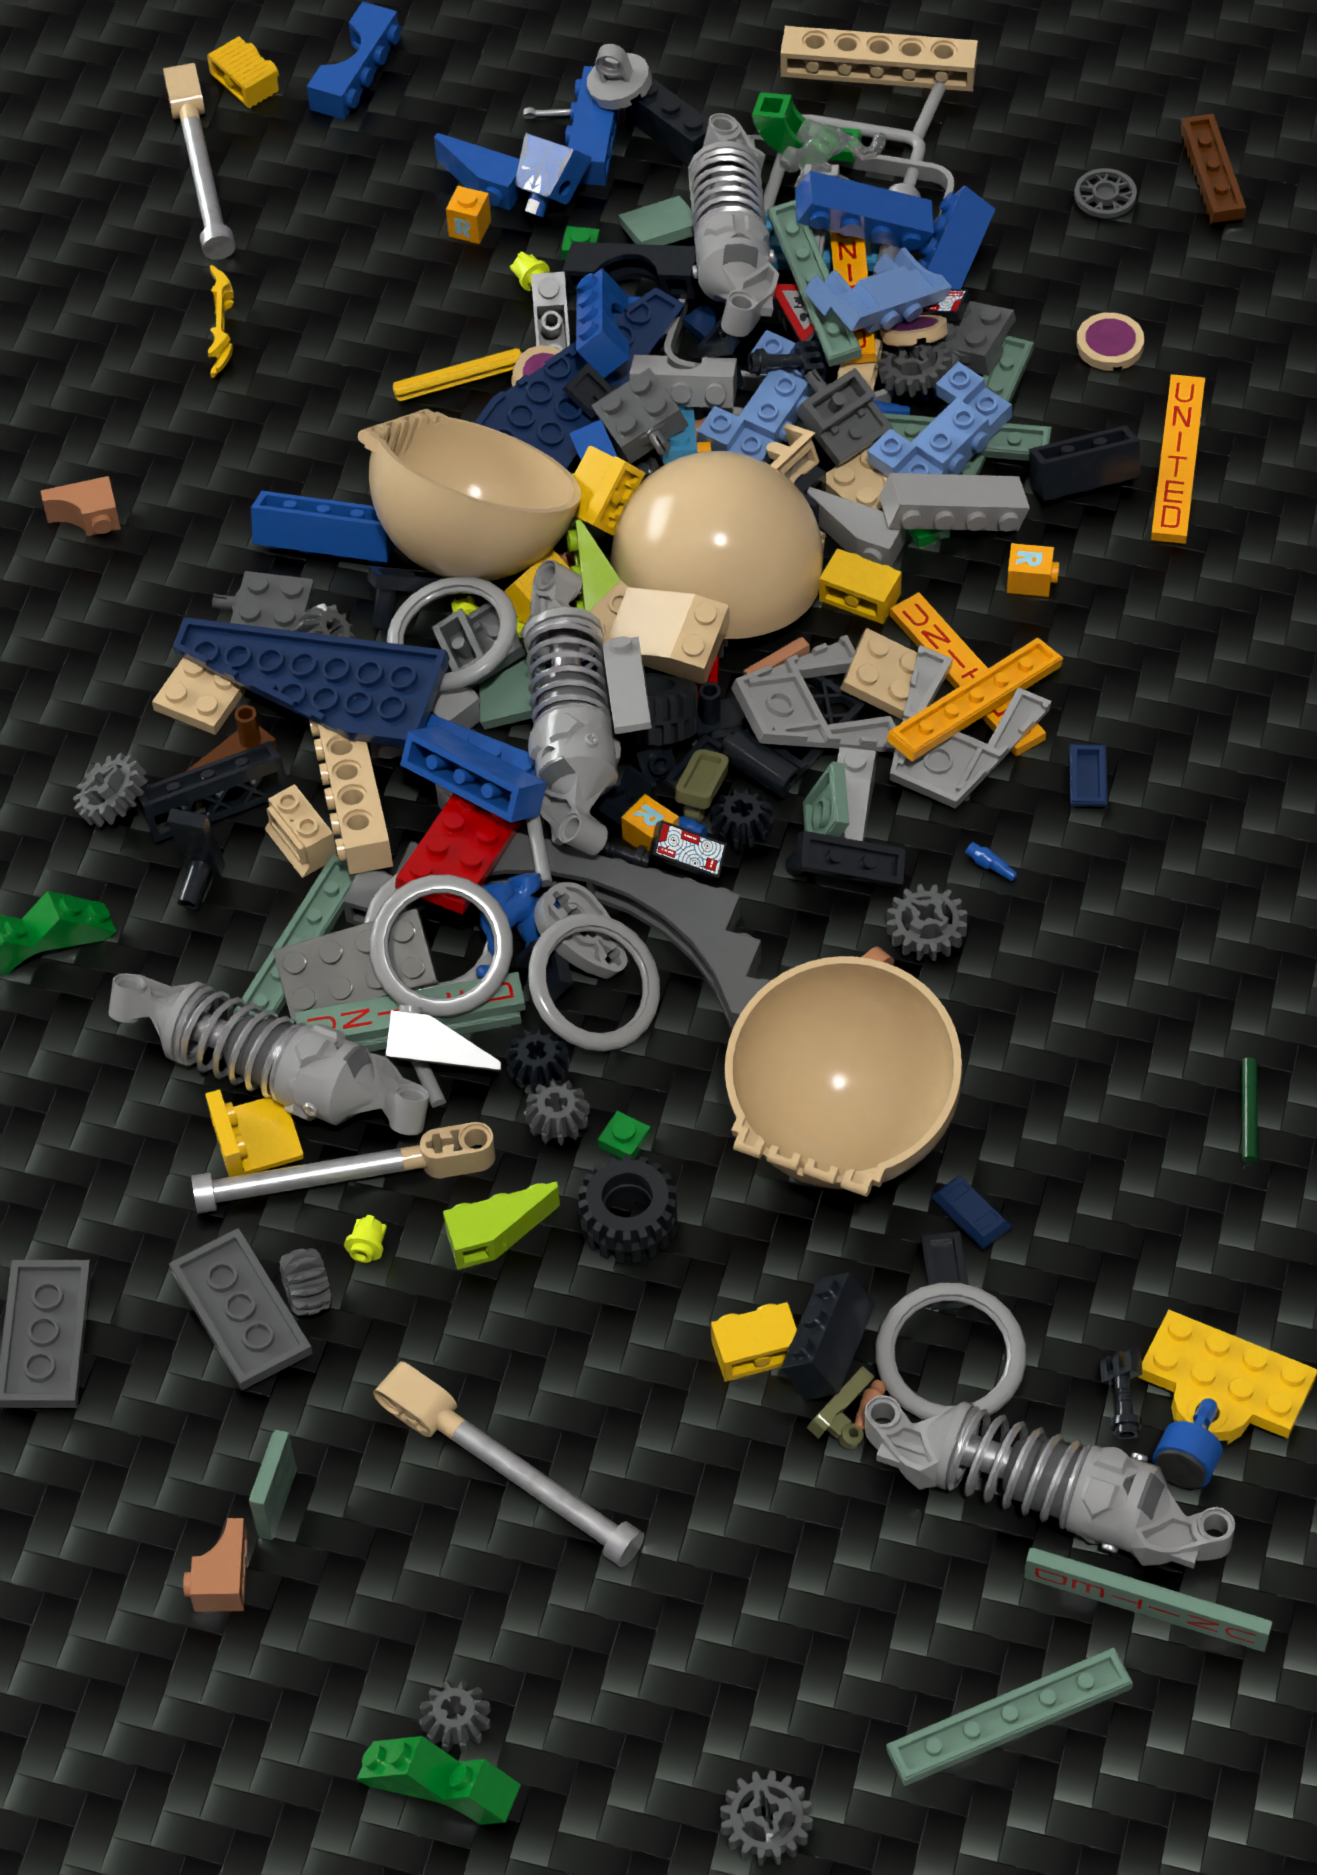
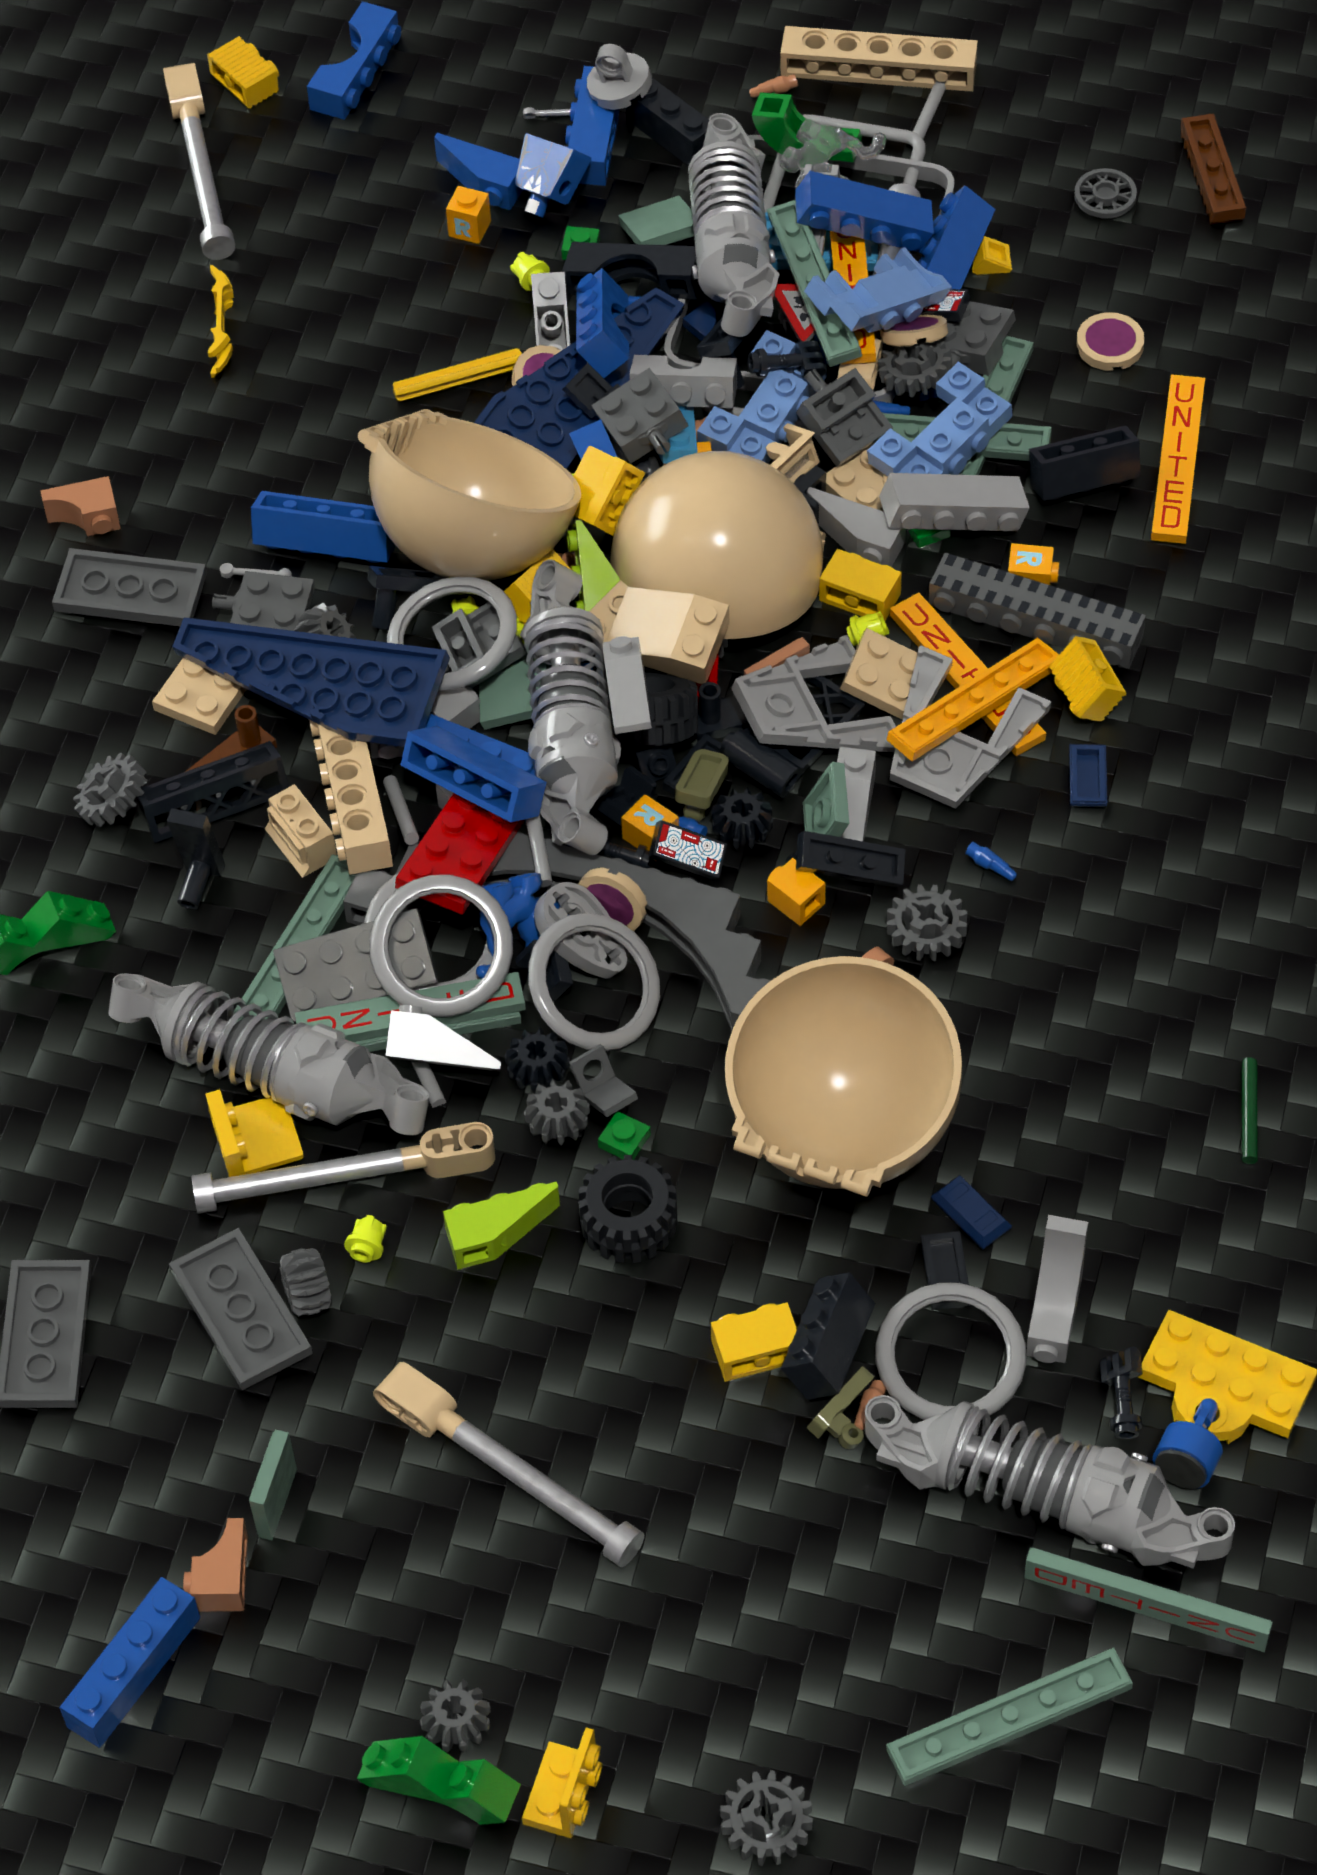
none -> dark grey plate [52,548,207,626]
none -> blue brick [59,1577,200,1748]
none -> light grey hinge [220,563,292,578]
none -> light grey bar [383,775,419,845]
none -> yellow bracket [522,1727,602,1838]
none -> dark grey bracket [569,1044,638,1117]
none -> tile [578,868,647,931]
none -> nougat piece [749,74,798,98]
none -> light orange brick [767,858,826,926]
none -> neon yellow hose [846,611,889,646]
none -> dark grey brick [929,553,1146,669]
none -> yellow slope [972,236,1012,275]
none -> light grey arch [1026,1215,1088,1363]
none -> yellow brick [1049,636,1126,722]

